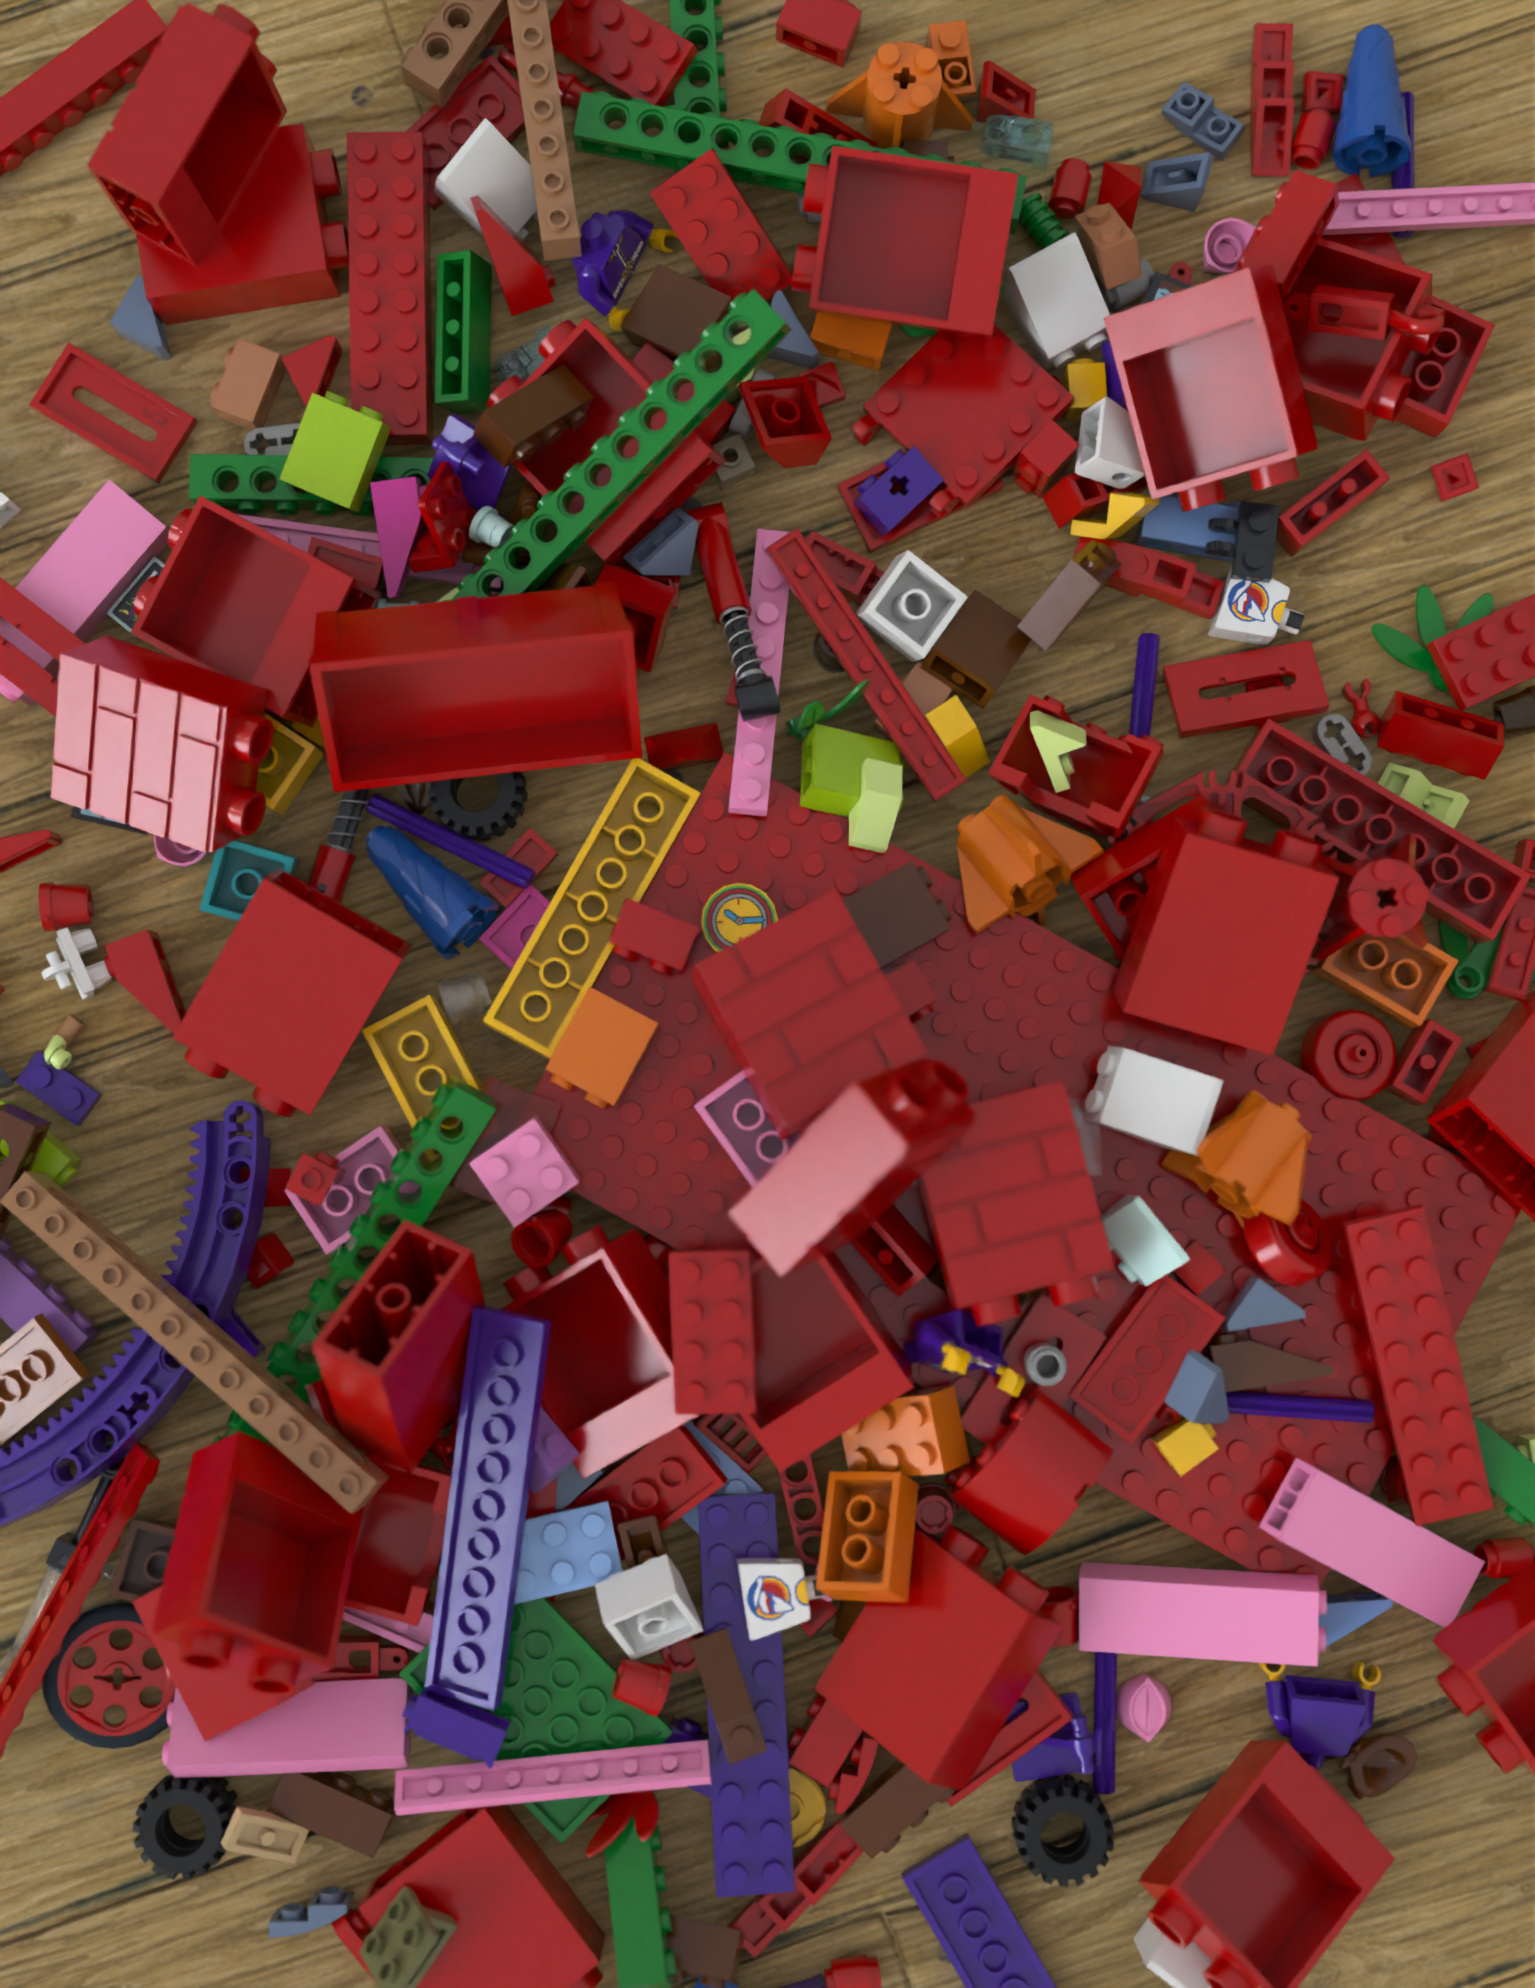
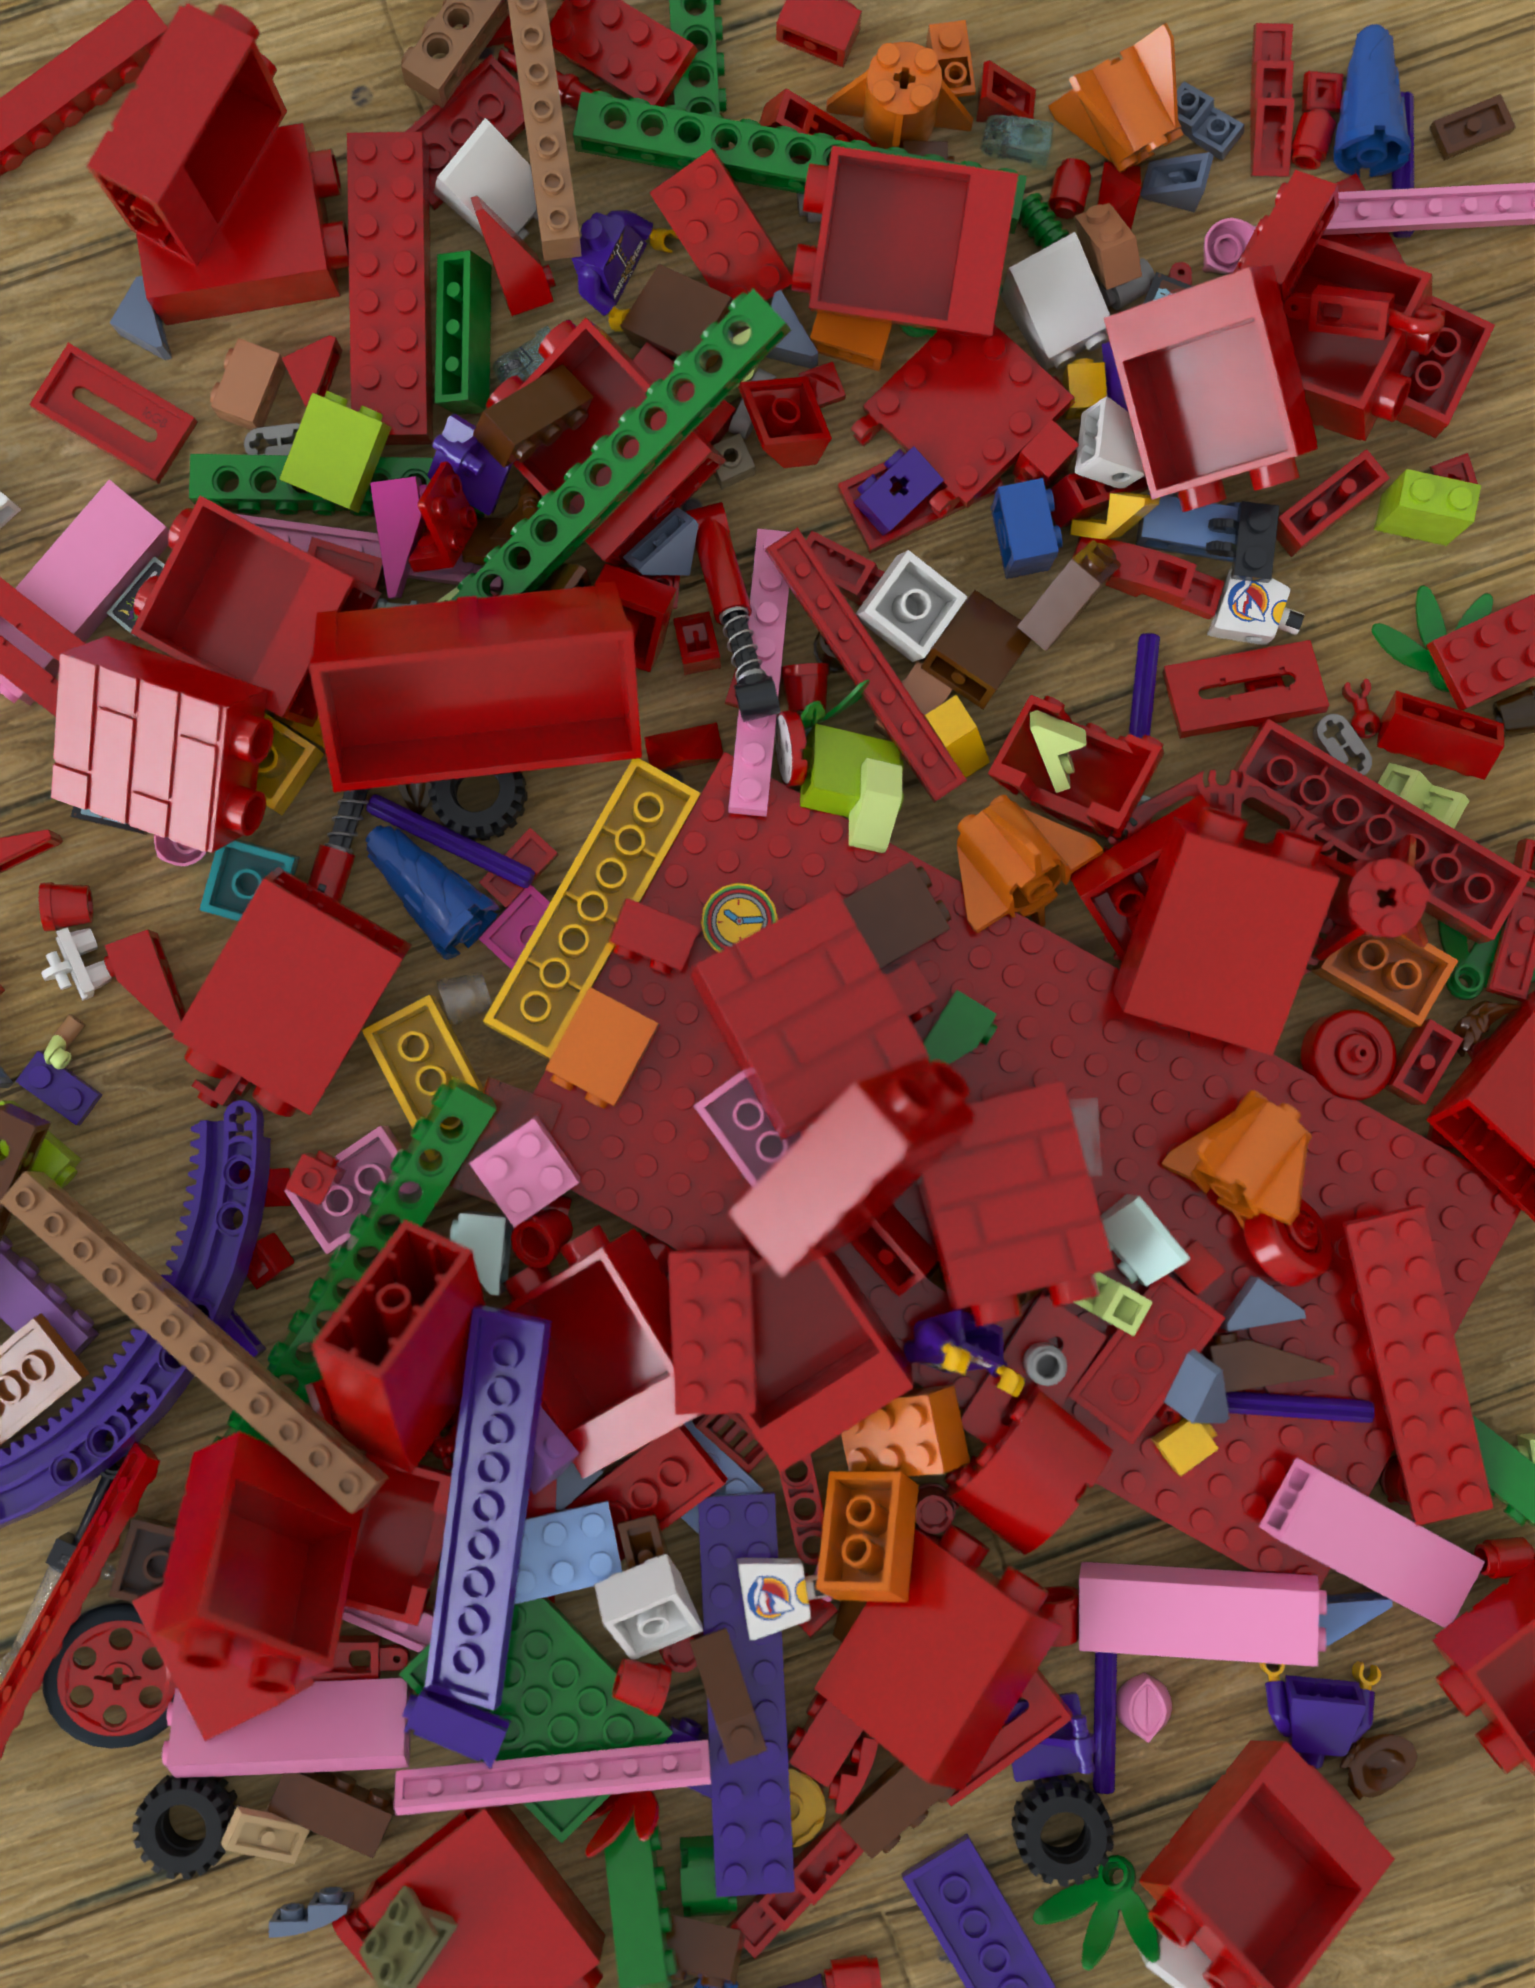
light aqua piece [469,506,514,547] -> none
white slope [1084,1046,1223,1156] -> none
none -> red bracket [191,1070,253,1109]
none -> light aqua slope [450,1211,513,1296]
none -> red slope [673,611,721,675]
none -> green cylinder [680,1835,738,1918]
none -> tile [775,710,808,787]
none -> red piece [781,663,830,712]
none -> green slope [923,990,998,1065]
none -> blue brick [991,478,1063,579]
none -> green plant [1032,1855,1161,1970]
none -> orange brick [1048,23,1184,173]
none -> yellowish green slope [1074,1272,1153,1336]
none -> lime brick [1374,469,1482,546]
none -> reddish brown plate [1429,94,1515,160]
none -> reddish brown hat [1453,1000,1521,1057]

